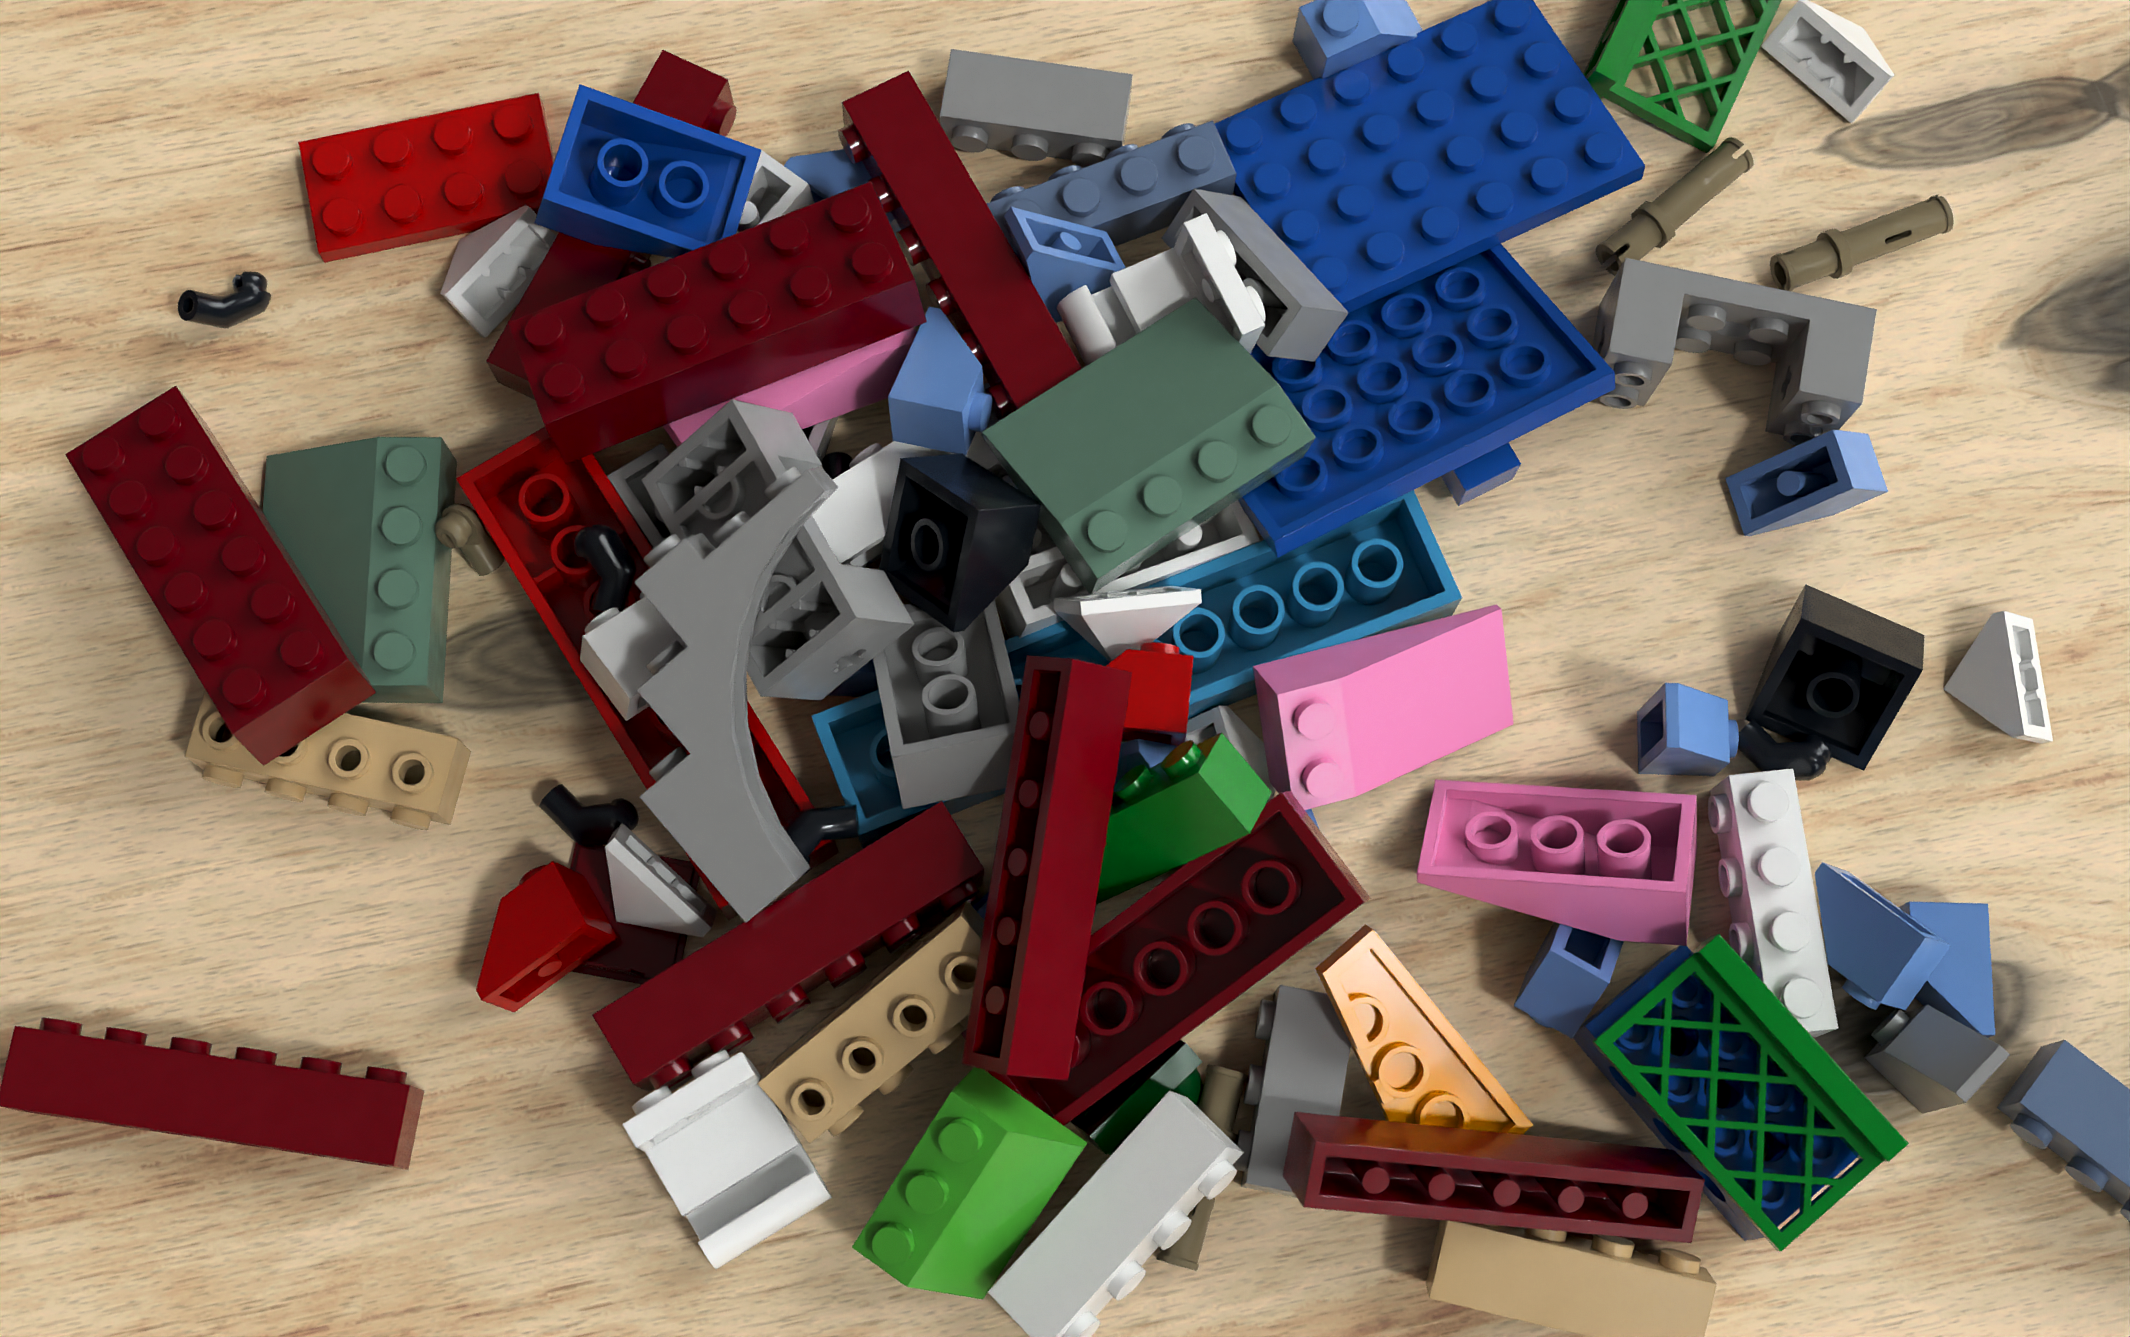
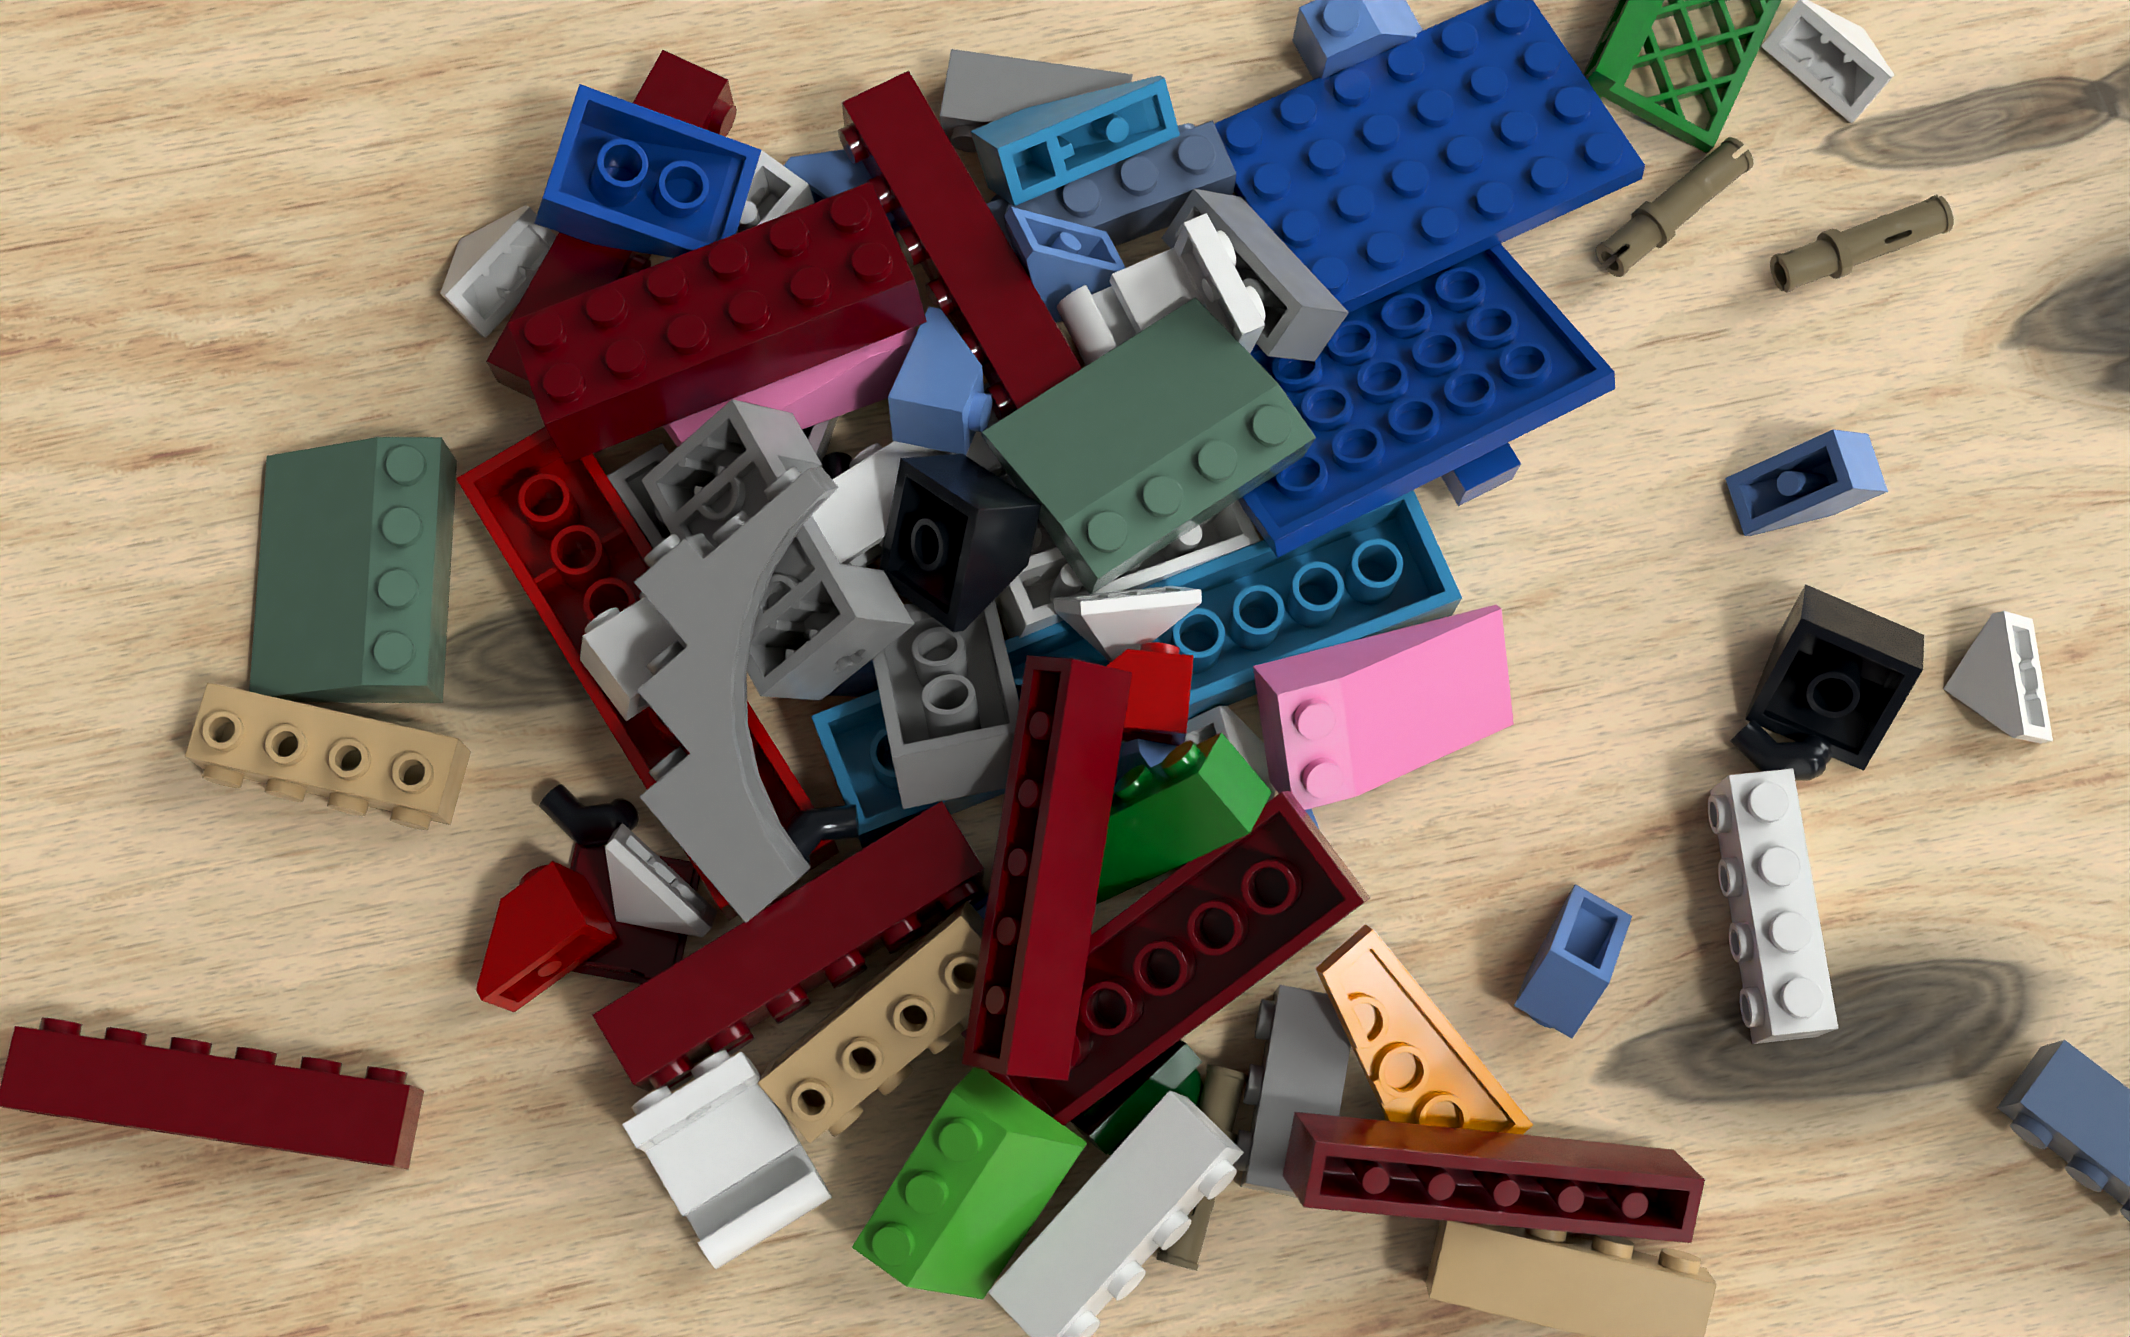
dark red brick [65,386,376,766] -> none
black arm [178,272,271,328] -> none
red plate [298,93,555,263] -> none
dark tan arm [435,504,505,576] -> none
black arm [573,524,636,616] -> none
bright pink slope [1417,780,1697,946] -> none
blue brick [1573,945,1857,1241] -> none
light grey plate [1592,258,1877,445] -> none
green fence [1592,934,1909,1252] -> none
medium blue slope [1637,683,1739,776] -> none
medium blue slope [1815,862,1951,1010] -> none
light grey slope [1864,1005,2010,1114] -> none
medium blue slope [1899,902,1995,1038] -> none
none -> dark azure slope [970,75,1180,206]

